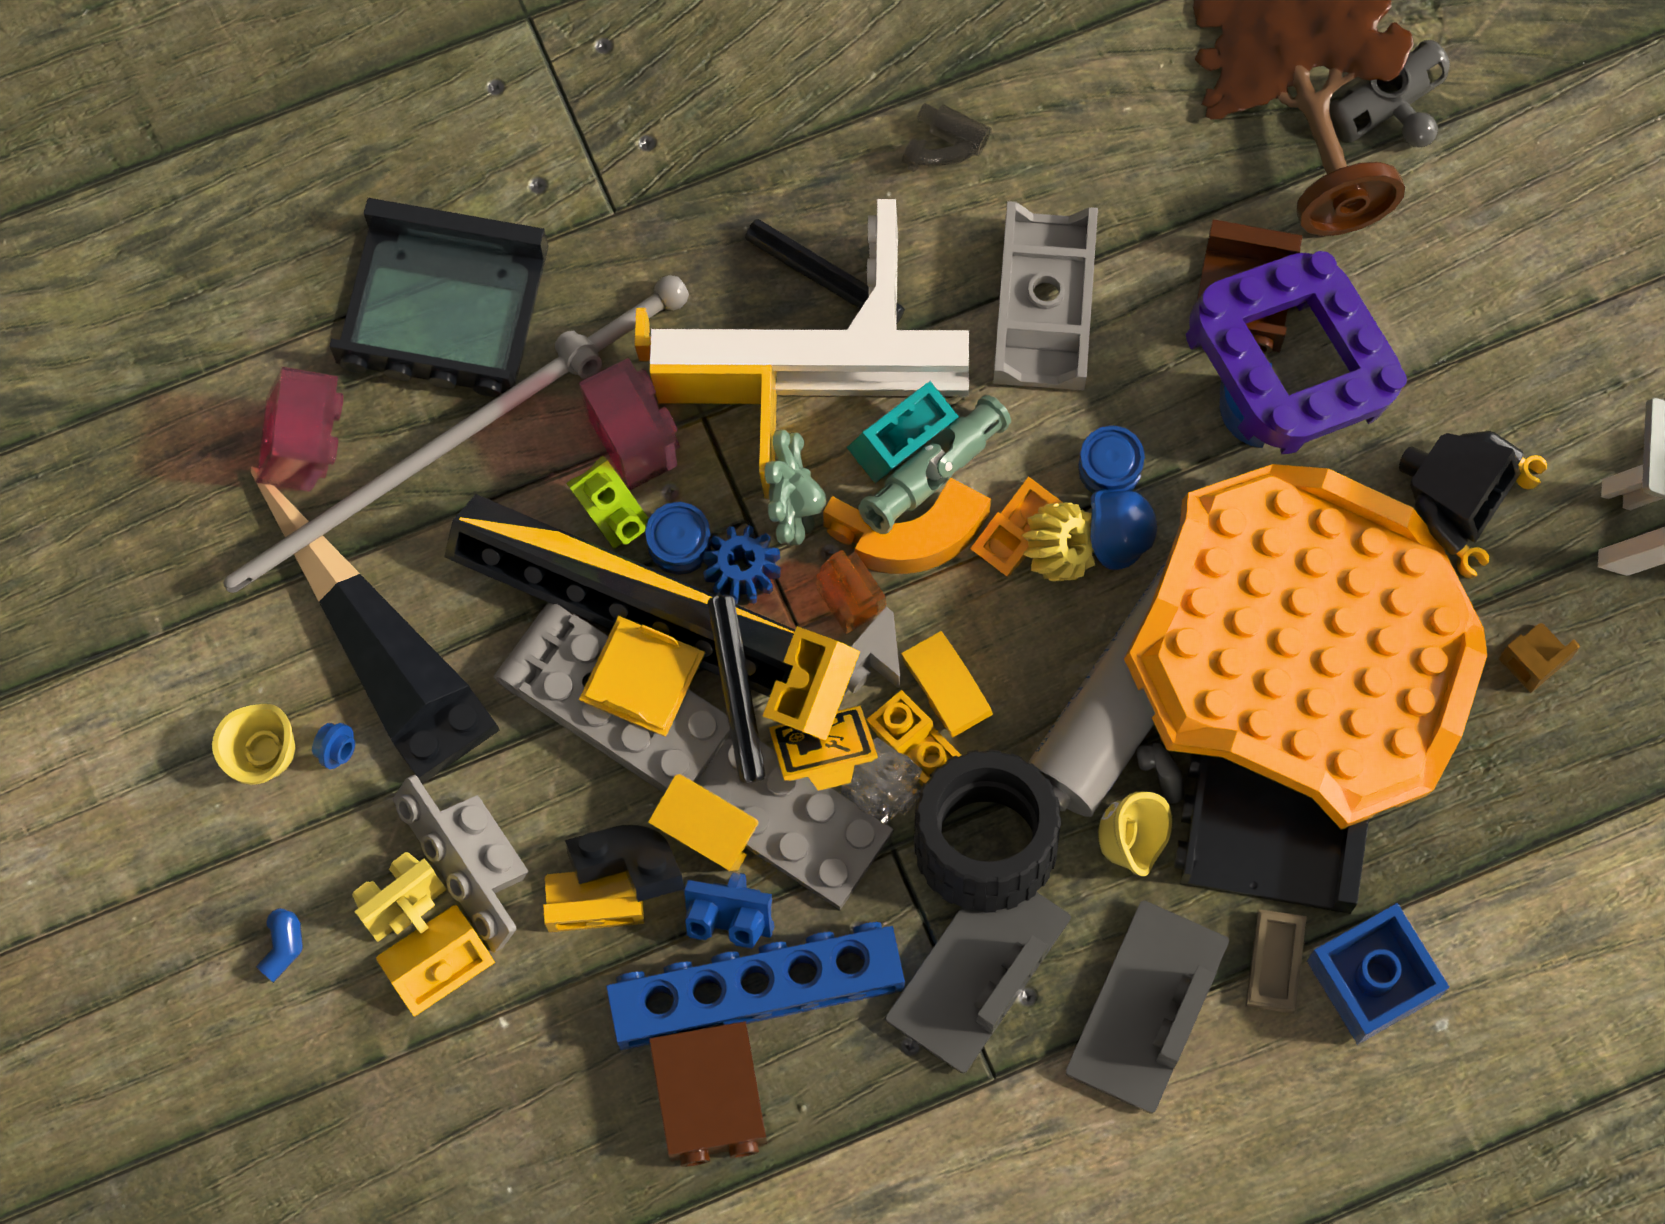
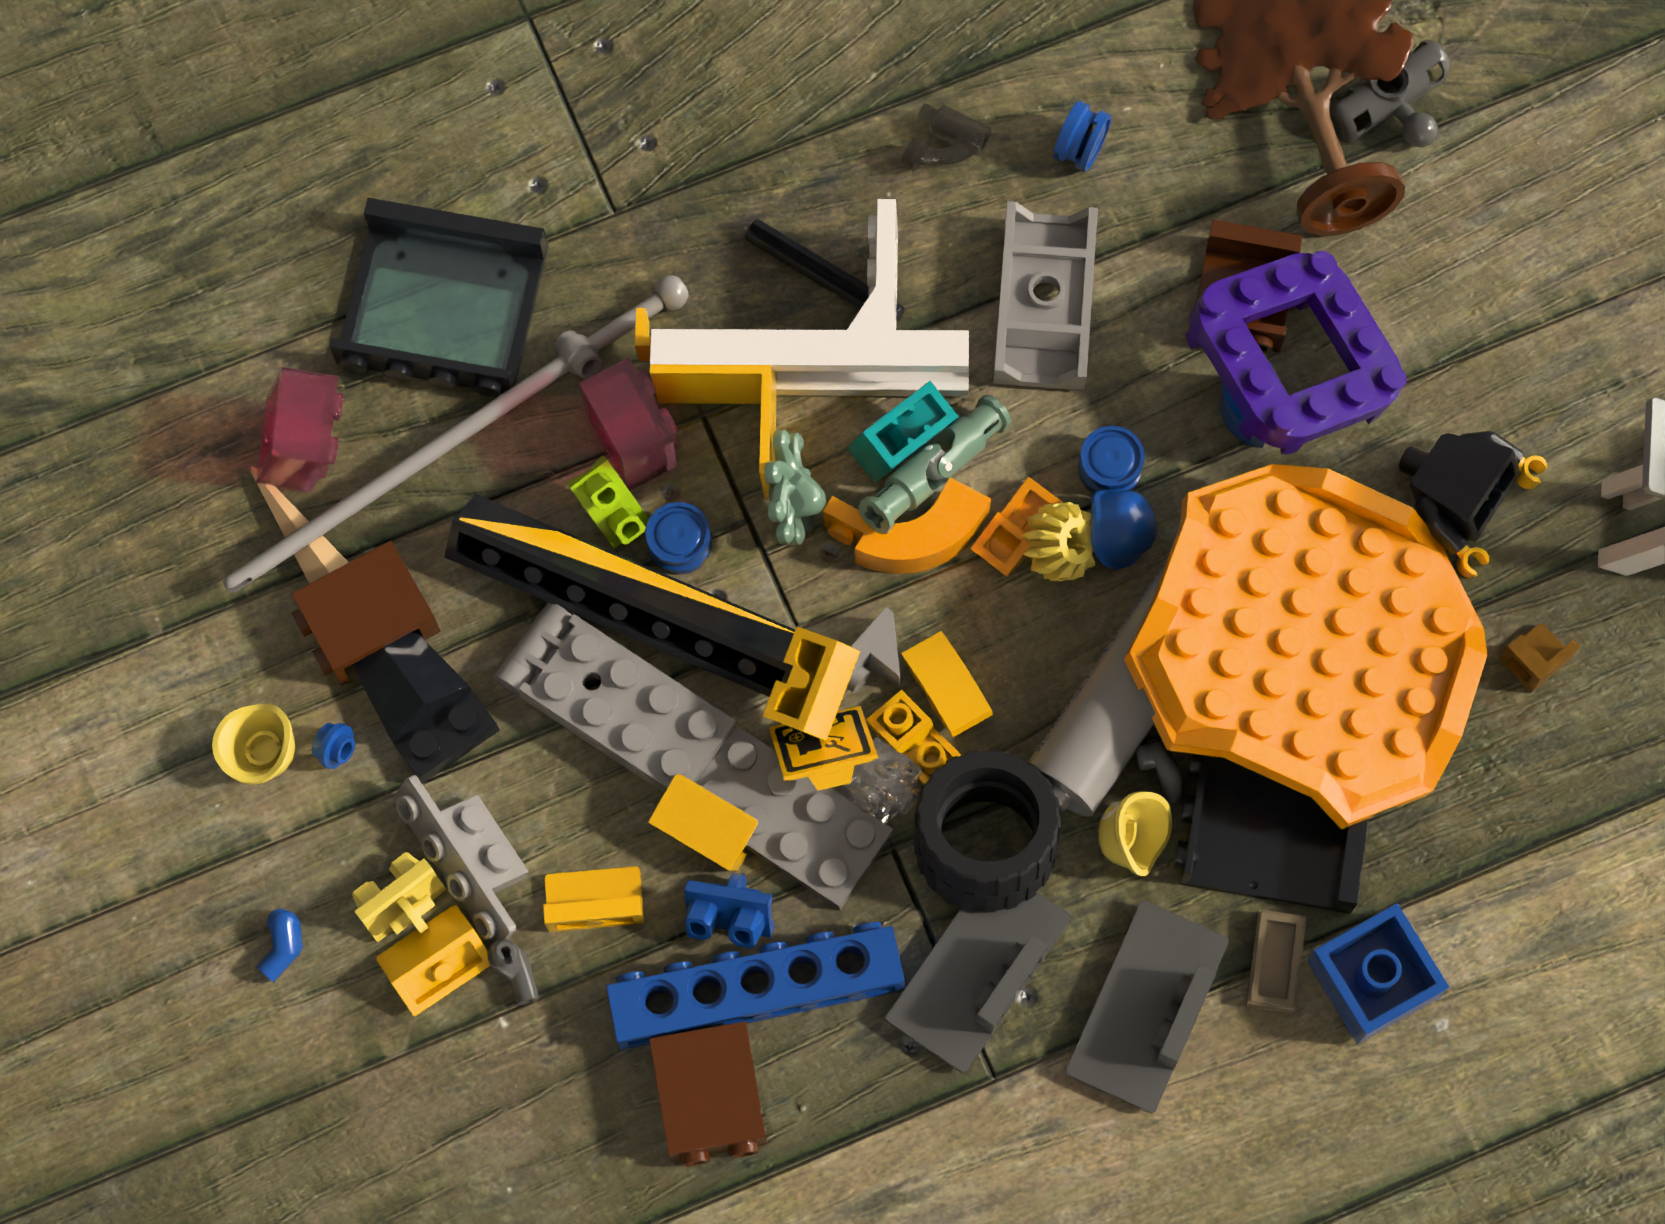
black plate [565,825,684,902] -> none
yellow piece [579,616,705,737] -> none
blue gear [703,525,781,604] -> none
black axle [708,595,766,783] -> none
clear orange brick [816,550,886,634] -> none
none -> reddish brown panel [291,540,441,685]
none -> dark grey arm [487,939,540,1006]
none -> blue wheel [1053,100,1112,172]

